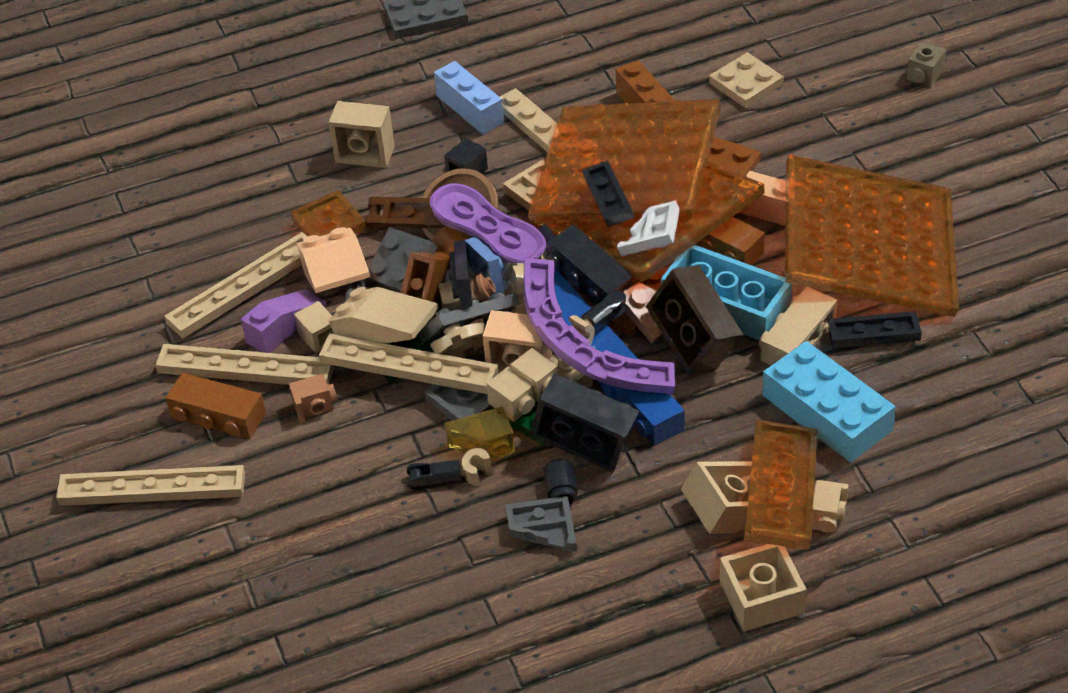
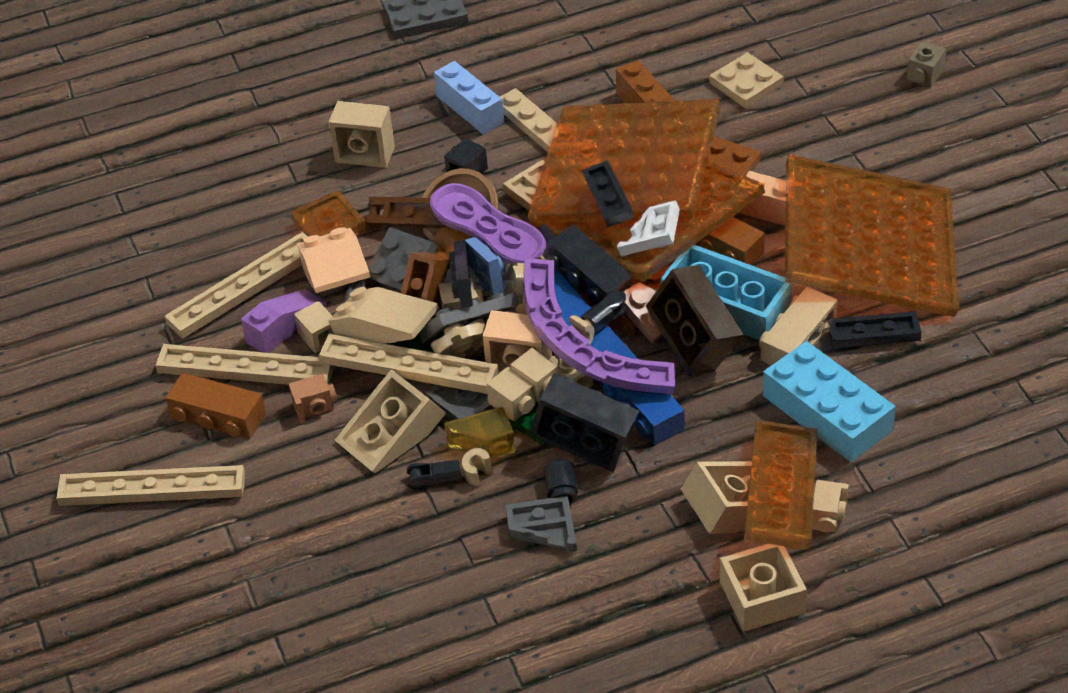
nougat plate [471,274,496,302] -> none
none -> tan slope [335,369,446,473]

